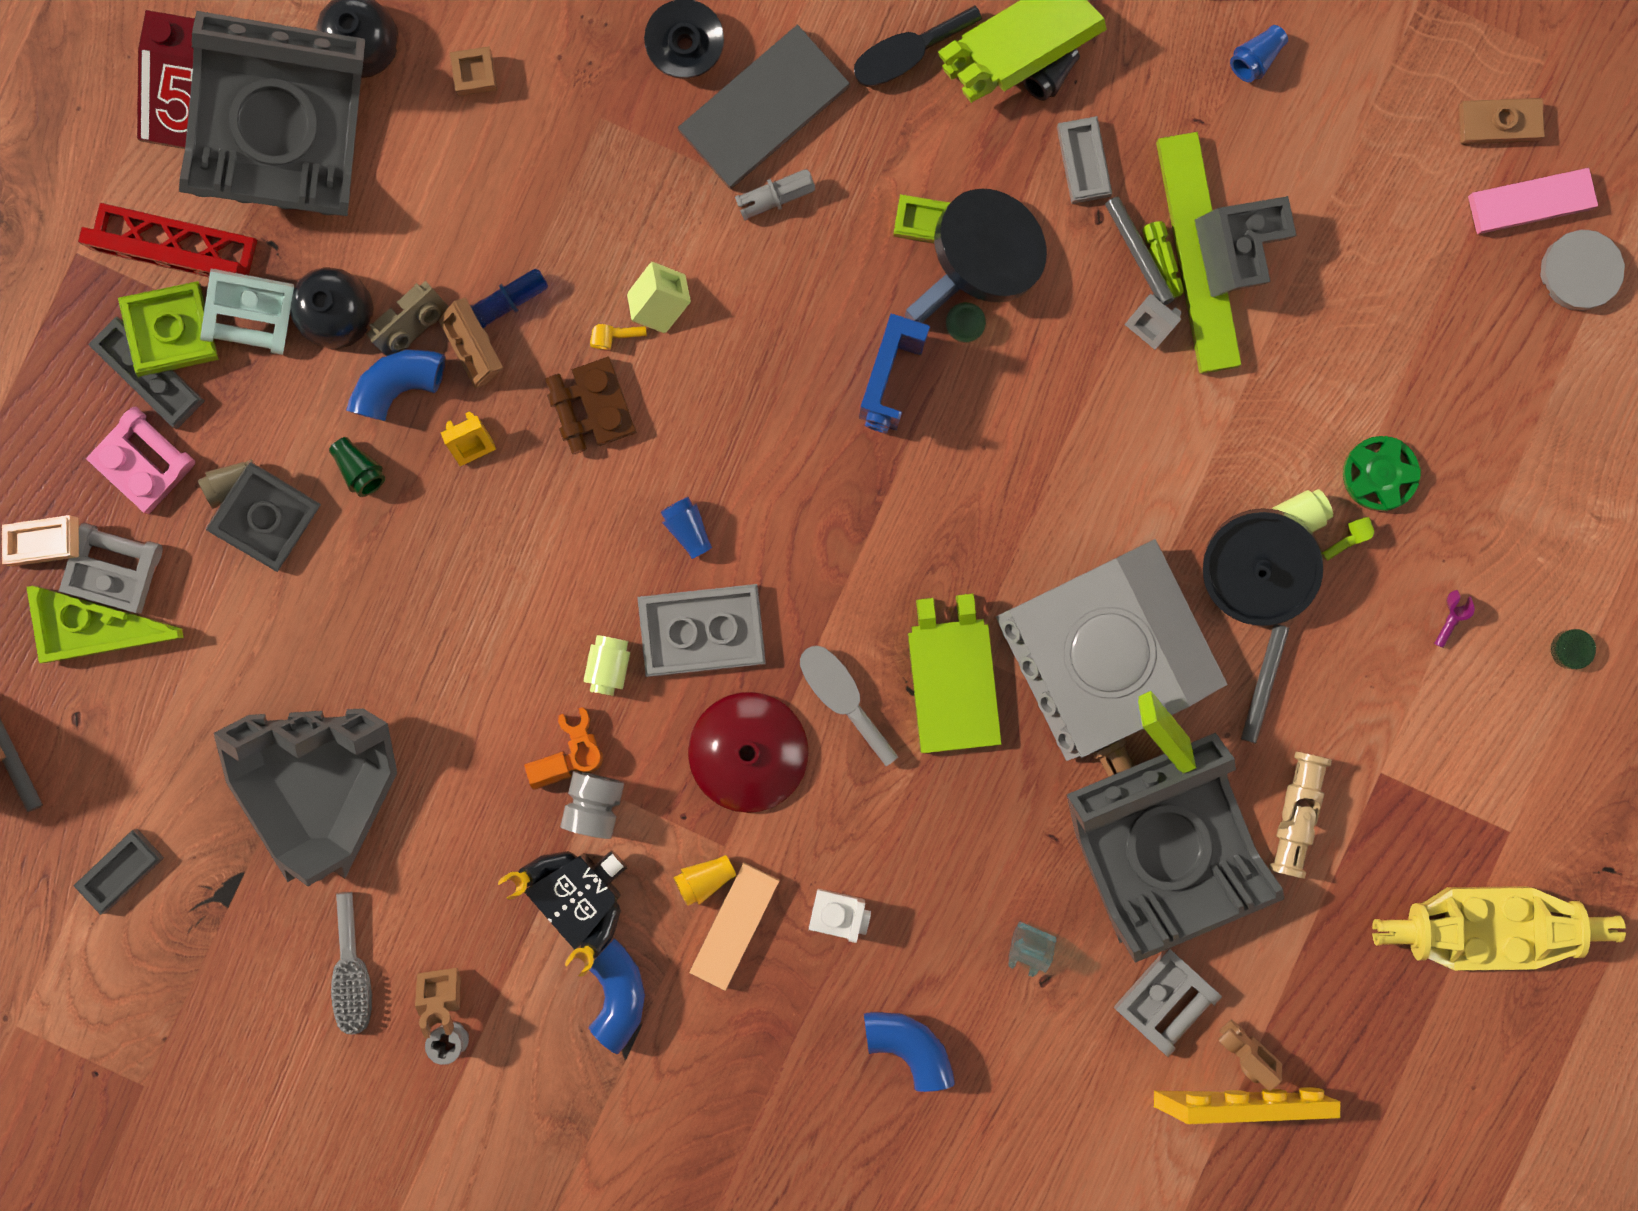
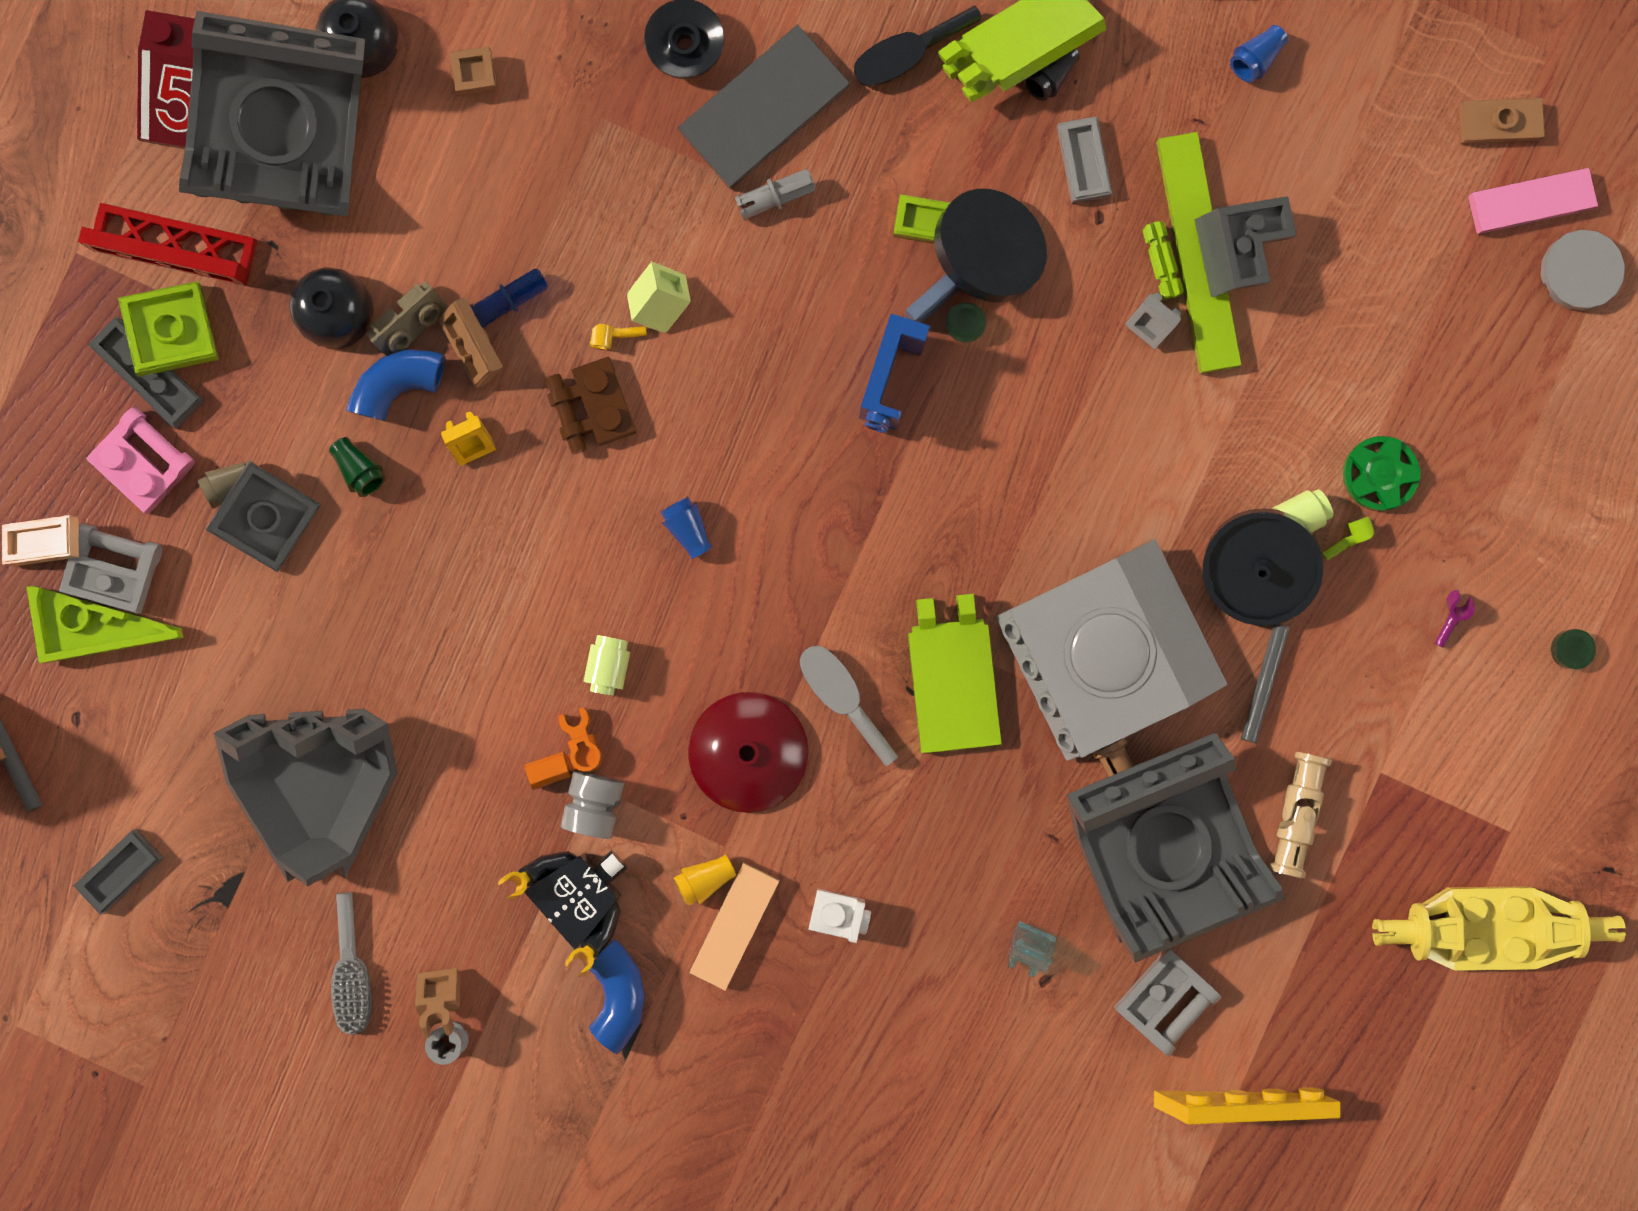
light aqua plate [200,268,294,355] -> none
light grey tile [637,584,766,677] -> none
blue cylinder [864,1012,955,1092] -> none
dark grey bar [1105,197,1175,305] -> none
lime tile [1138,691,1196,774] -> none
medium nougat plate [1219,1019,1282,1091] -> none

